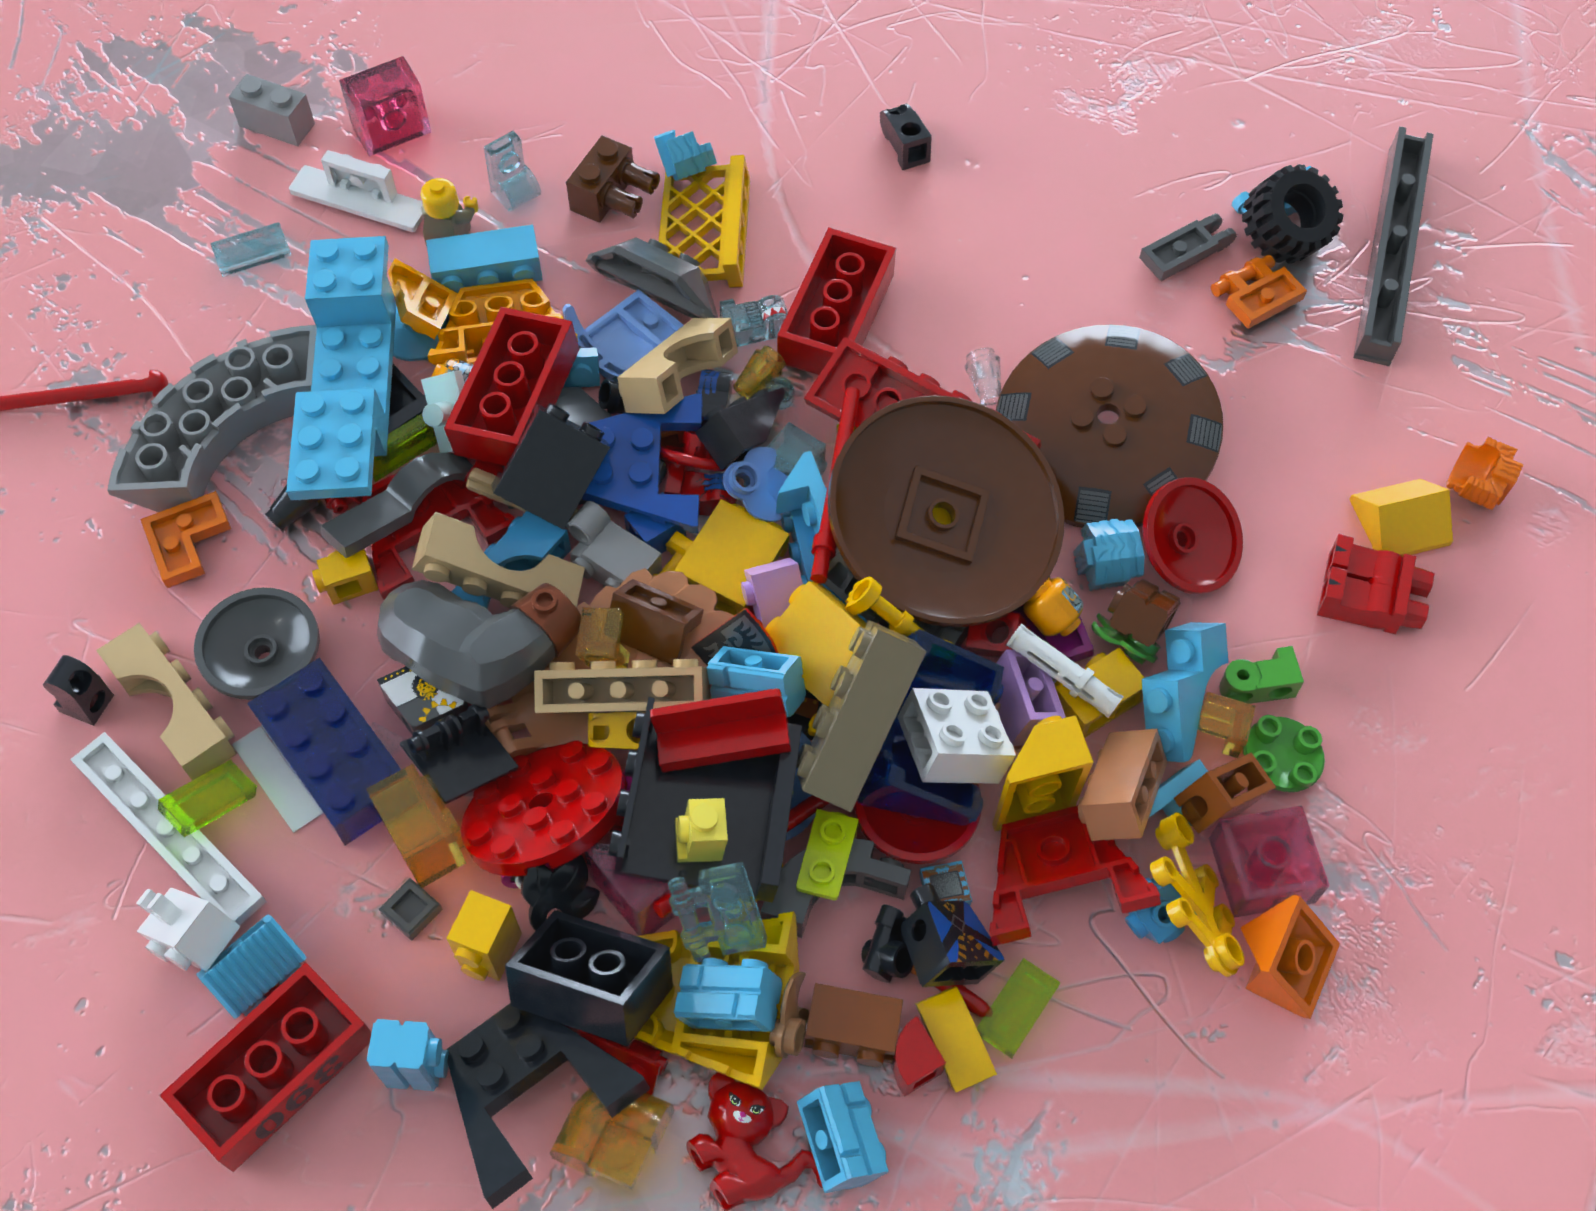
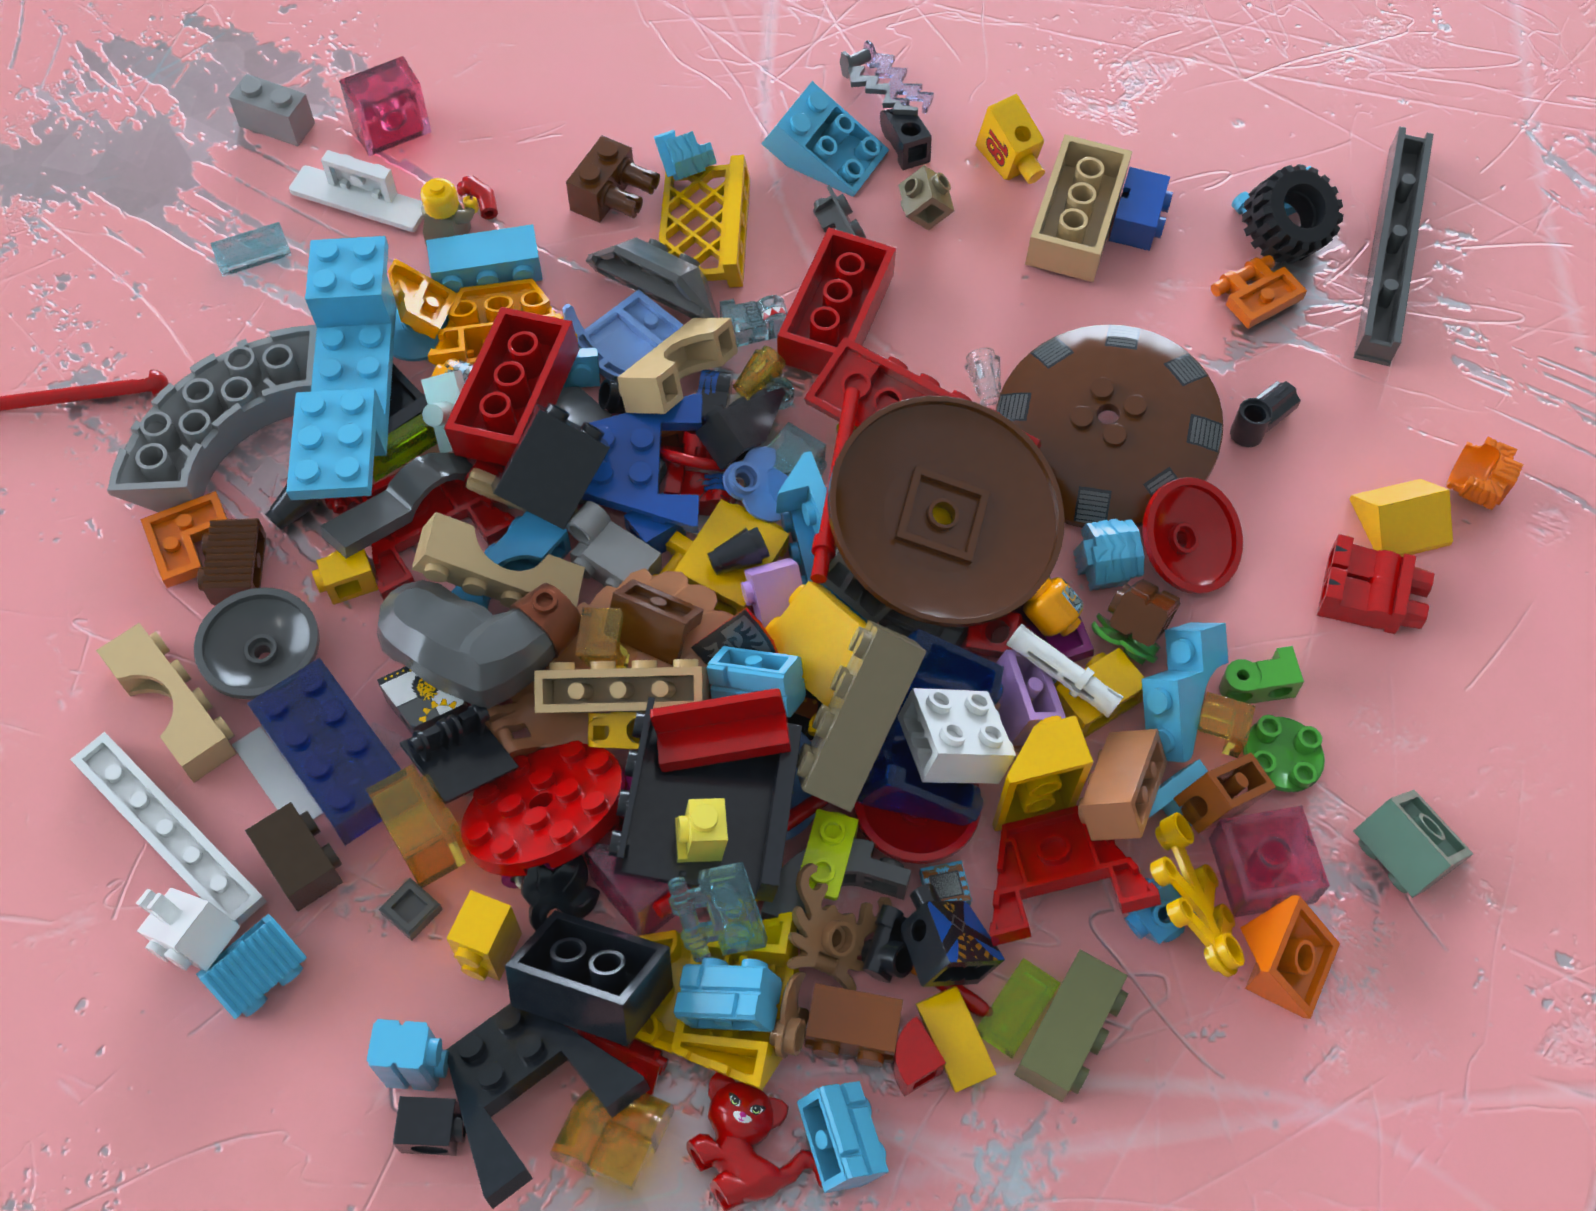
black leg [43,655,114,726] -> none
clear neon green tile [158,759,257,837] -> none
red brick [159,962,372,1172] -> none
clear light blue plate [484,130,541,212] -> none
yellow piece [845,576,958,670] -> none
dark grey hinge [1139,213,1237,281] -> none
none -> reddish brown brick [197,518,267,605]
none -> dark brown brick [245,802,343,911]
none -> black brick [393,1096,467,1156]
none -> red arm [457,176,498,220]
none -> black cone [707,527,770,575]
none -> medium azure slope [761,81,889,197]
none -> medium nougat animal [787,863,892,991]
none -> dark grey hinge [813,185,866,238]
none -> piece [840,40,934,115]
none -> dark tan brick [898,165,955,230]
none -> yellow torso [975,93,1045,184]
none -> olive brick [1014,949,1129,1102]
none -> tan brick [1025,134,1132,282]
none -> blue brick [1109,167,1173,251]
none -> black piece [1230,381,1301,447]
none -> sand green slope [1353,790,1473,898]

